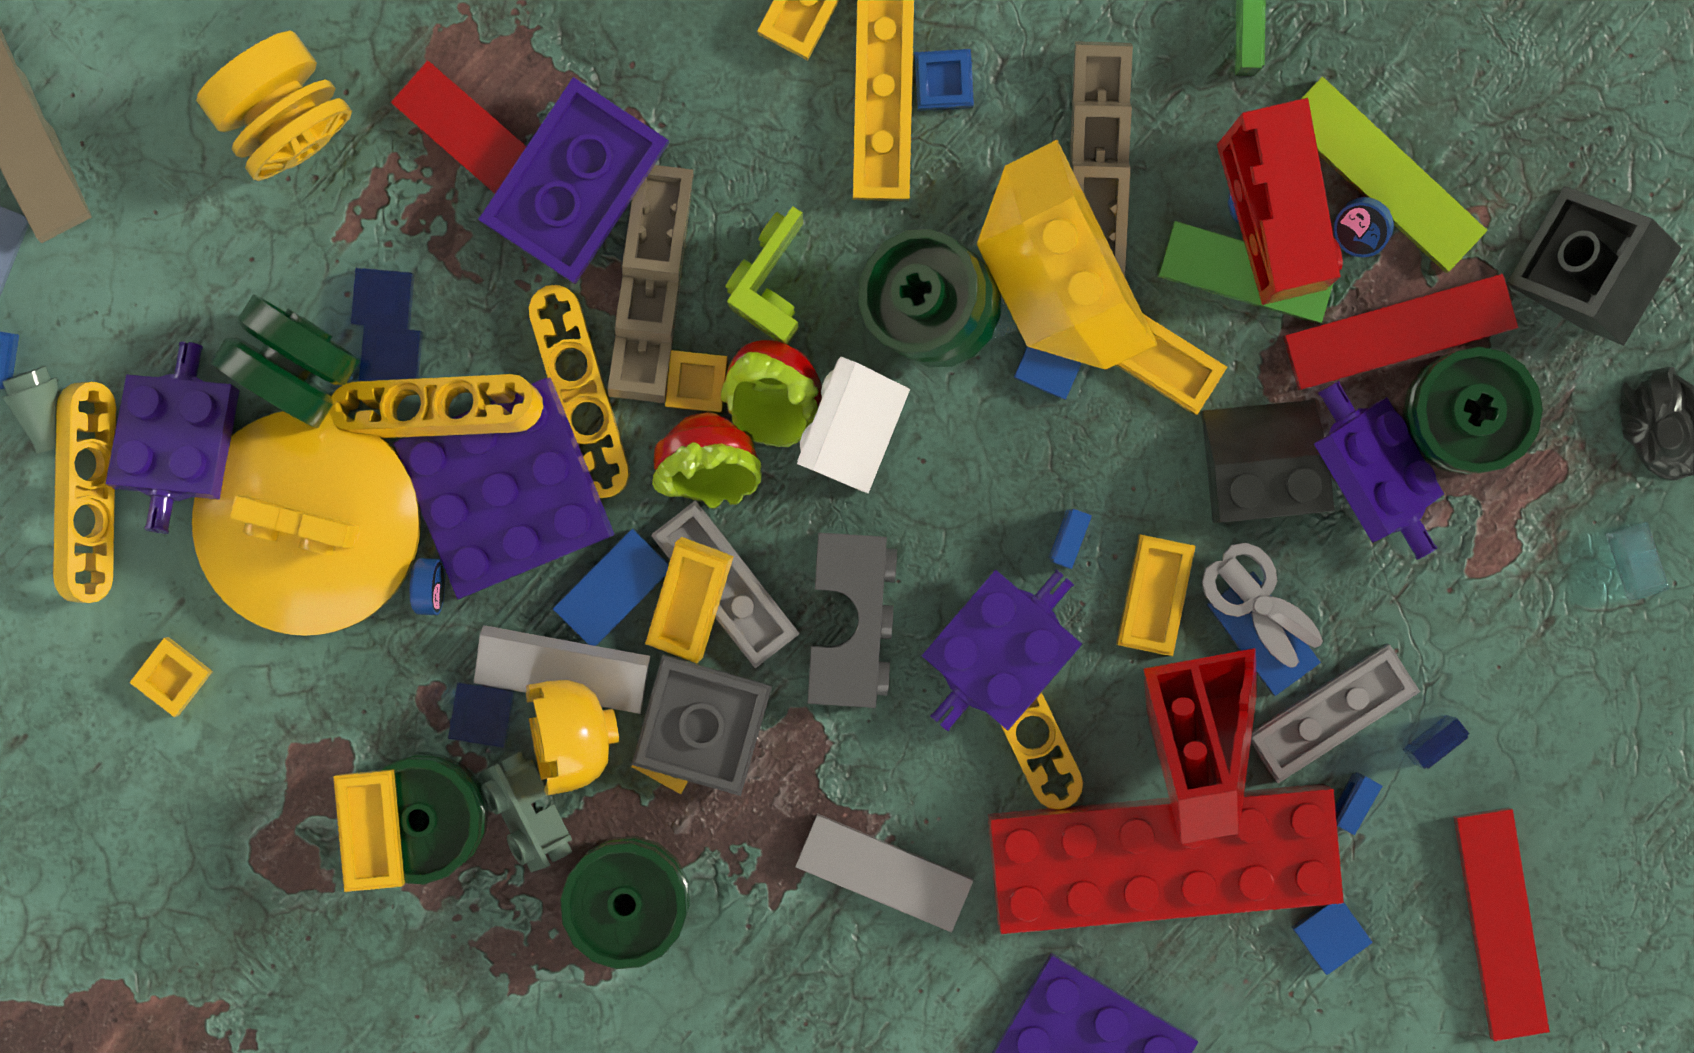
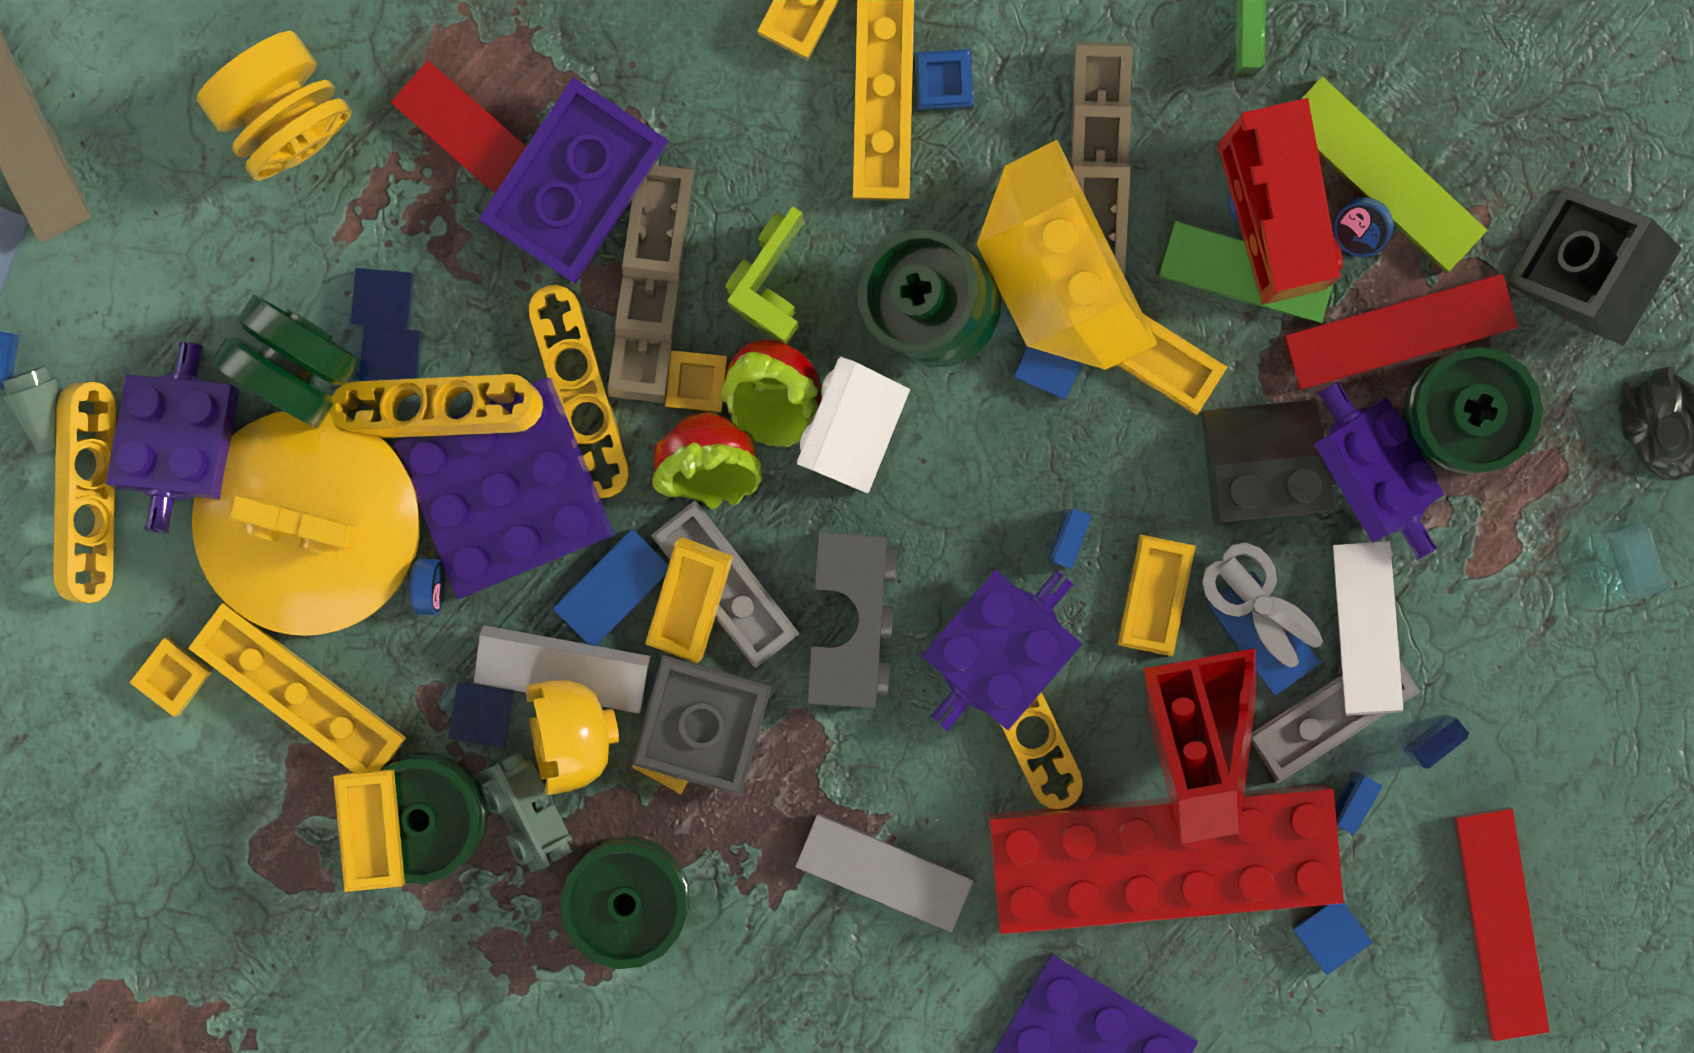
none -> yellow plate [188,603,406,773]
none -> white tile [1333,541,1403,716]

